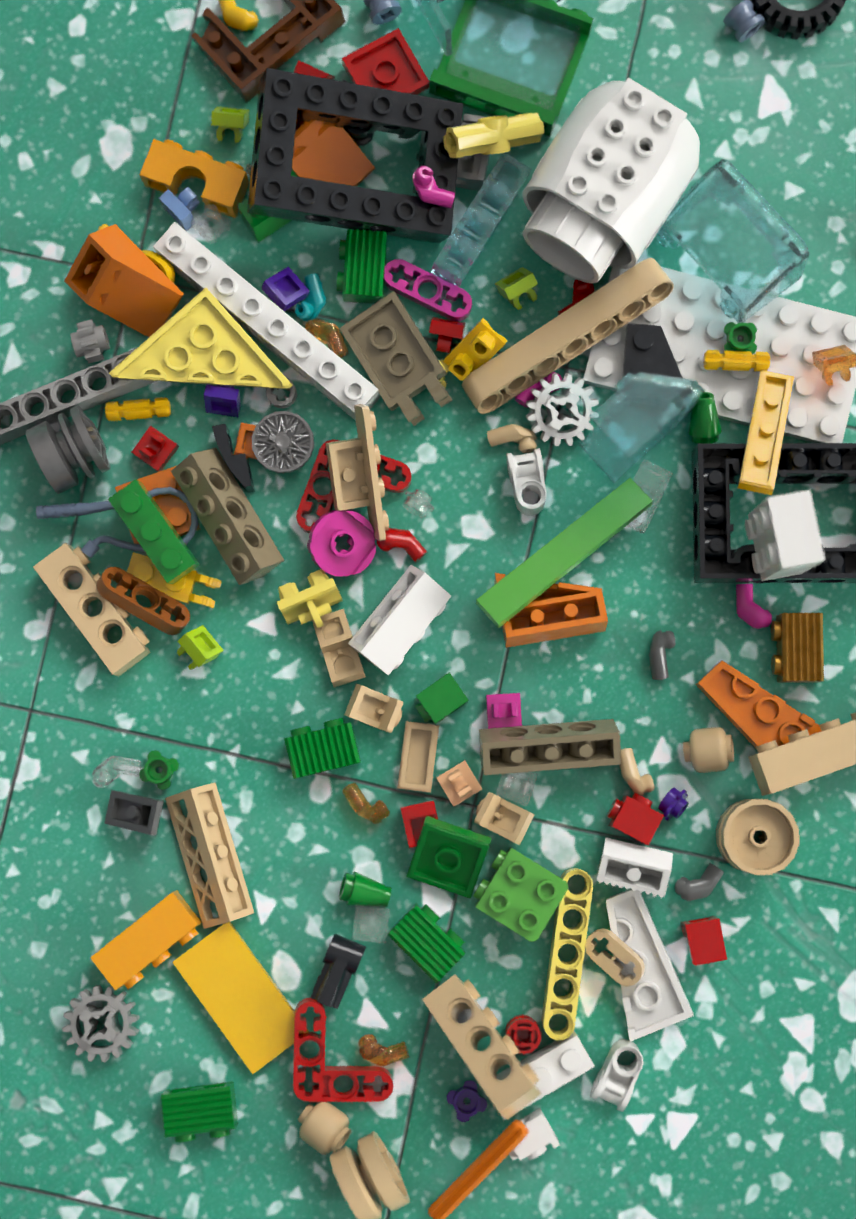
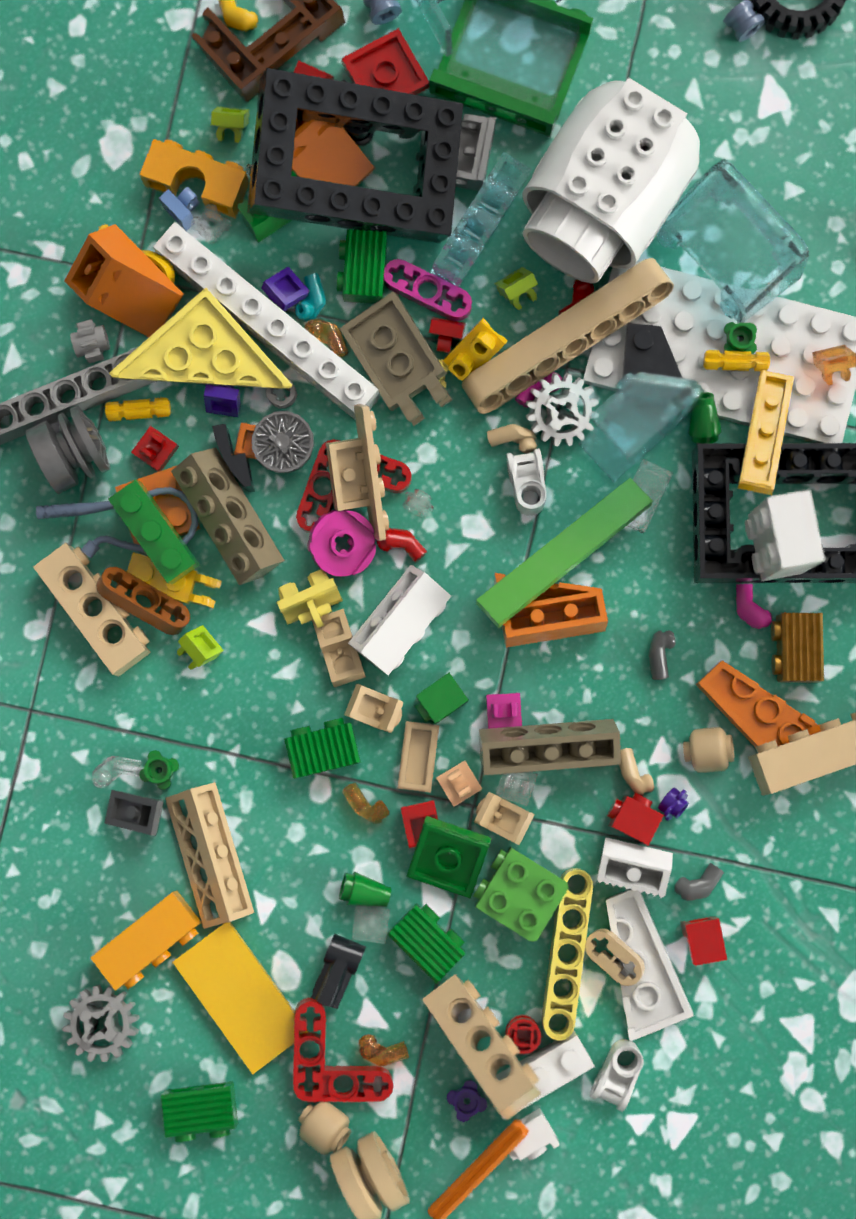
dark pink arm [413,166,455,209] -> none
light yellow piece [443,113,544,158] -> none
tan wheel [716,799,799,875] -> none

